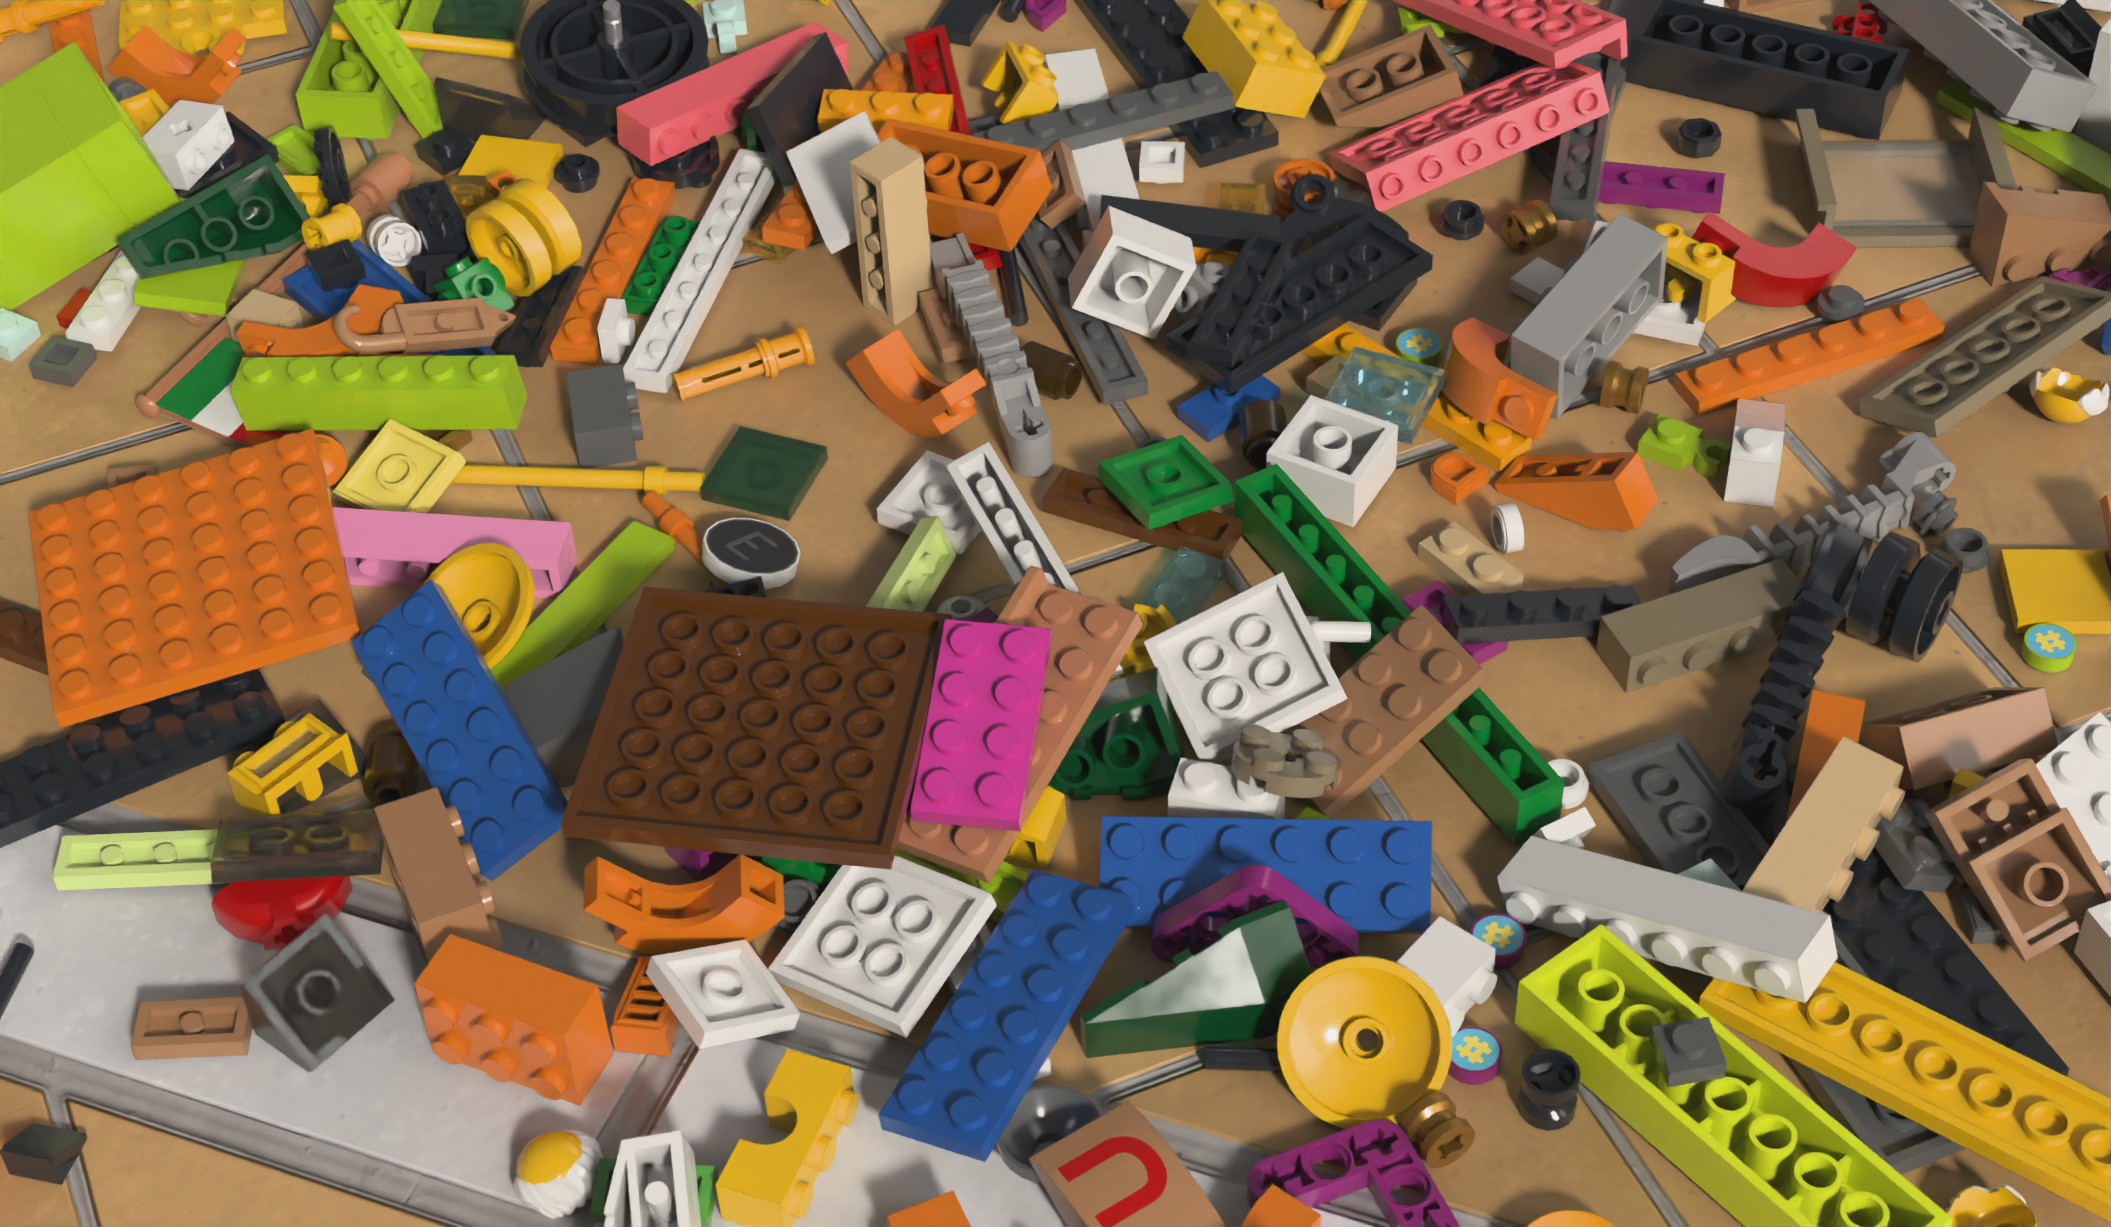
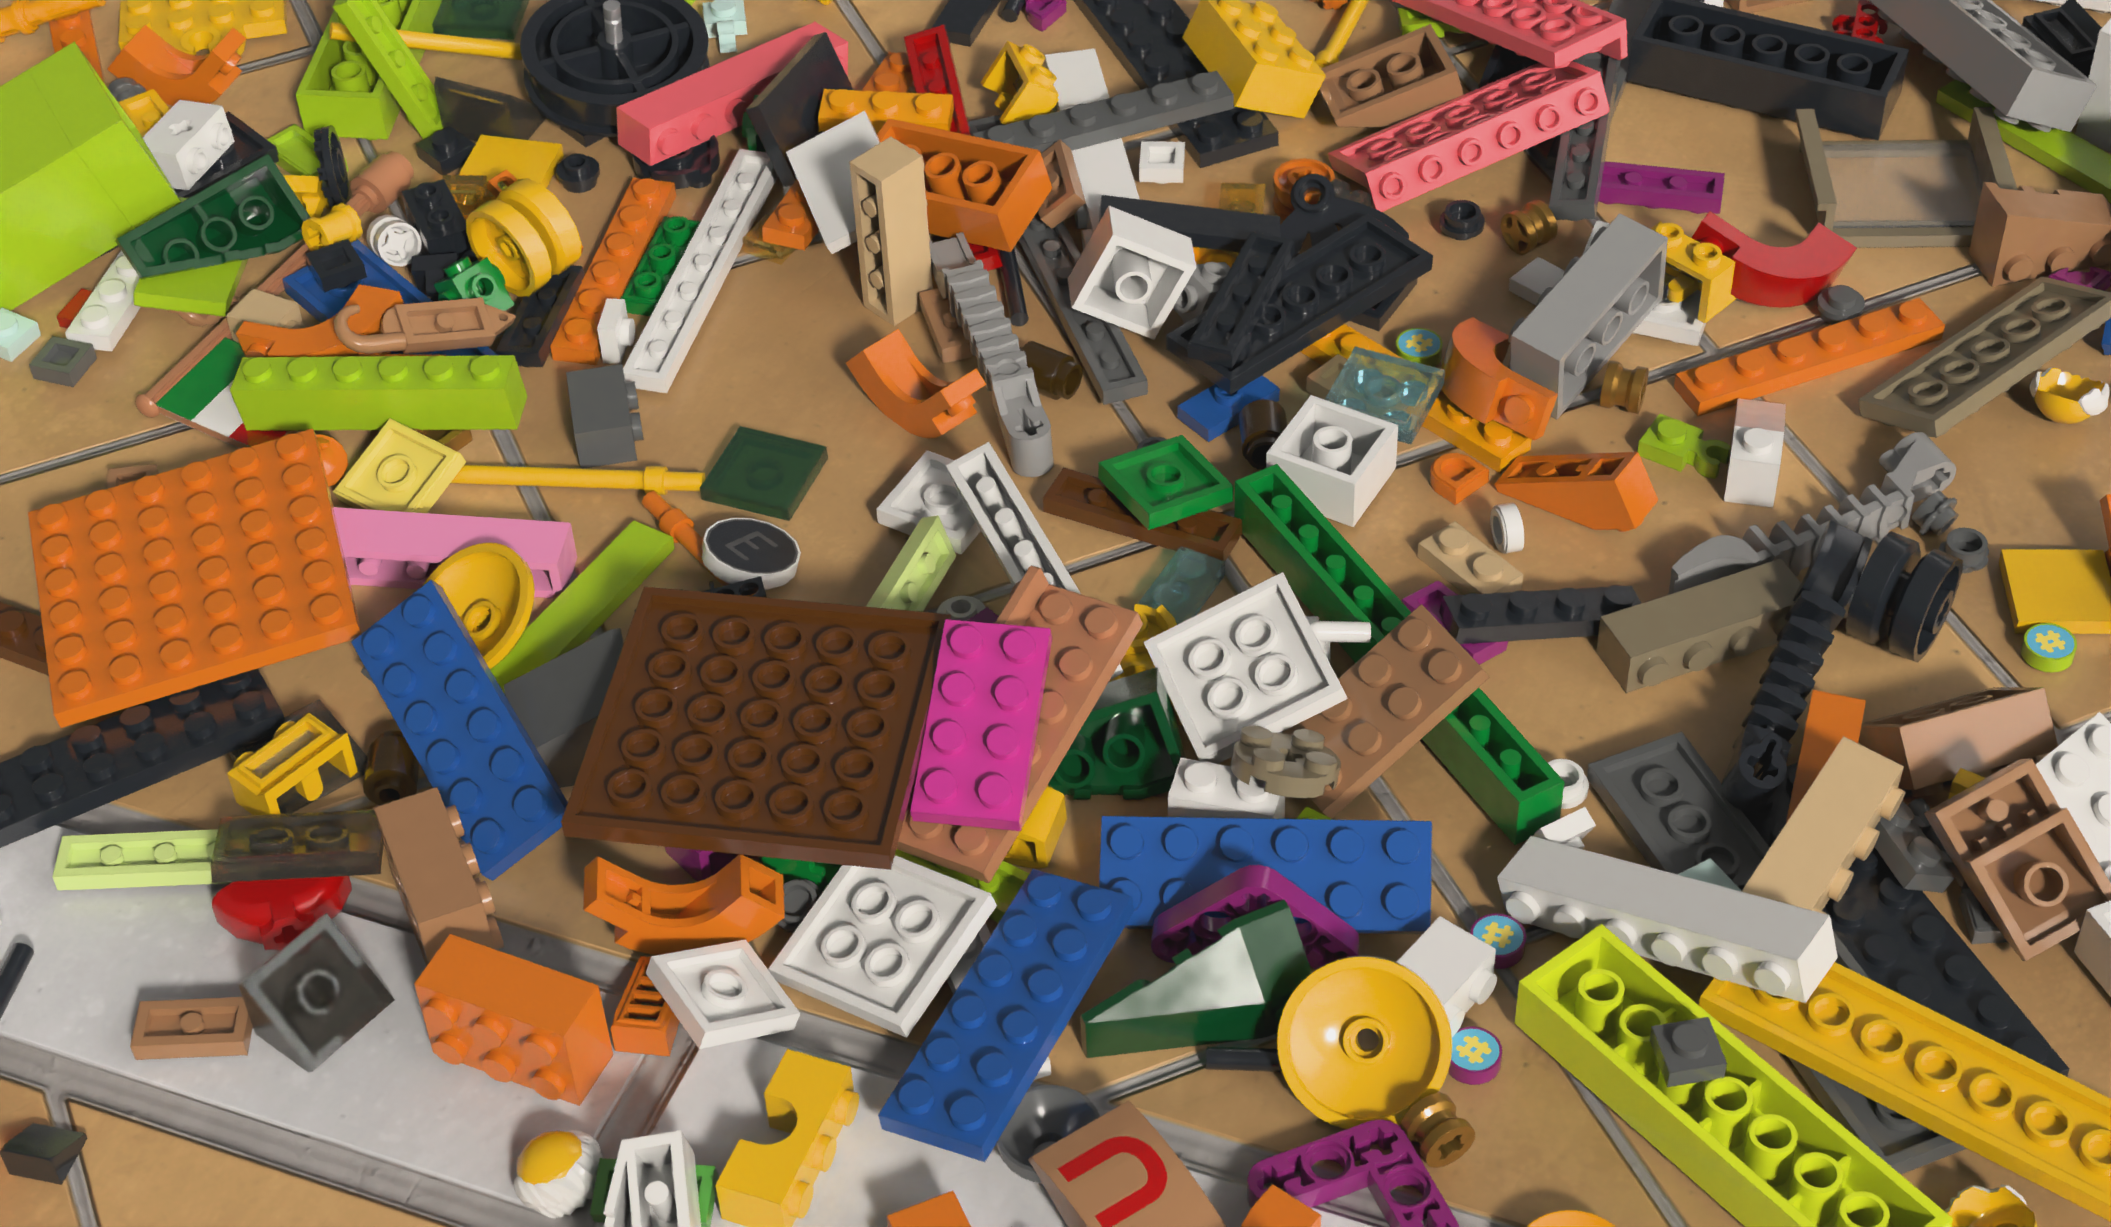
light orange pin [671,325,815,402] -> none
black wheel [1518,1049,1581,1131] -> none
black tile [1676,118,1722,158] -> none

